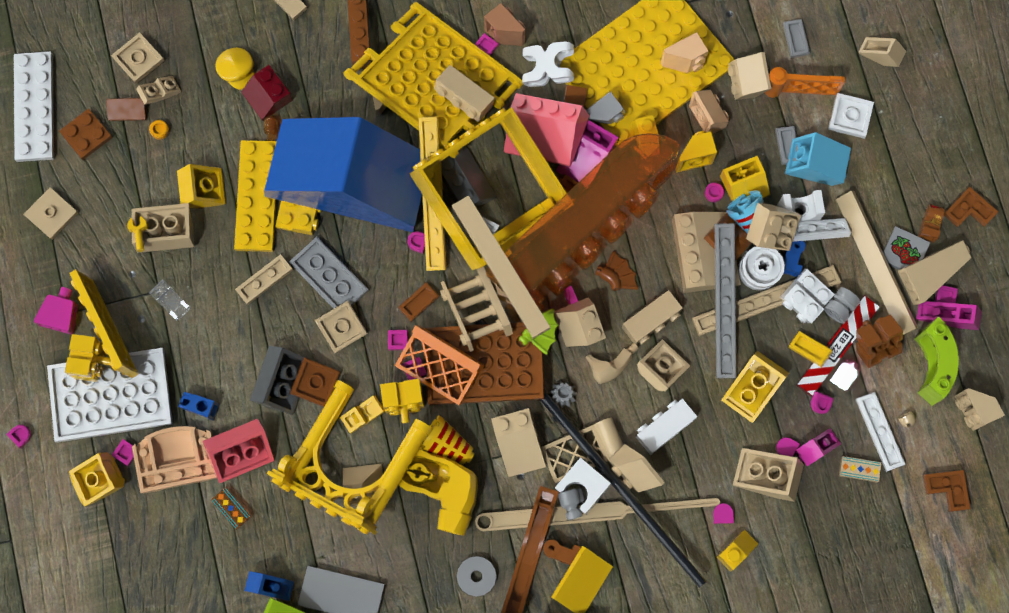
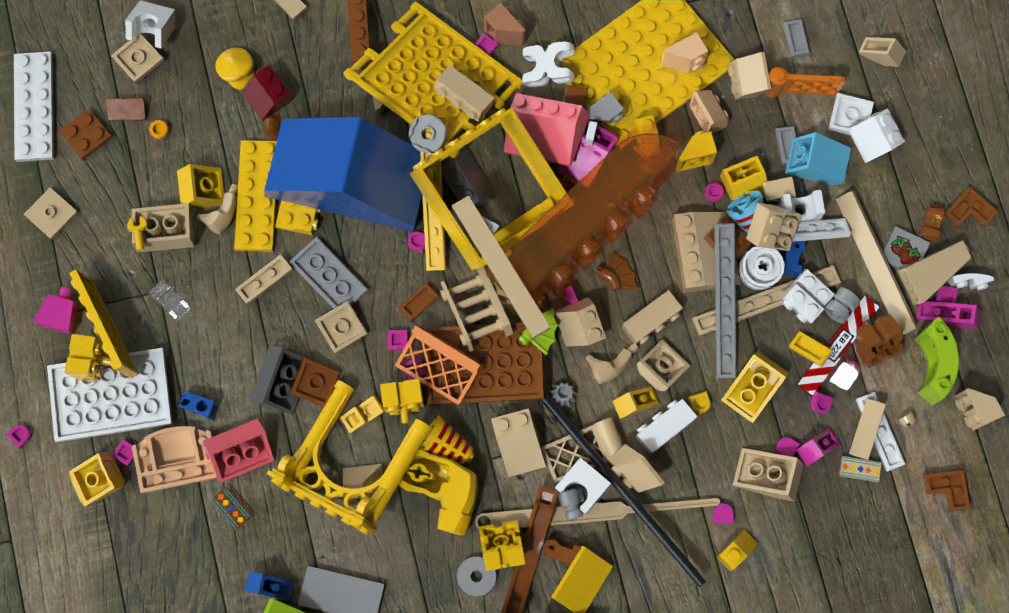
tan slope [136,76,181,105] -> none
none -> white piece [125,0,175,48]
none -> tan animal [196,184,238,235]
none -> light grey tile [409,114,447,153]
none -> yellow brick [478,520,525,571]
none -> white tile [585,121,597,146]
none -> yellow slope [613,386,659,419]
none -> yellow tile [688,391,710,414]
none -> tan slope [763,177,796,202]
none -> white slope [848,108,905,163]
none -> tan tile [849,398,886,460]
none -> white slope [948,273,994,291]

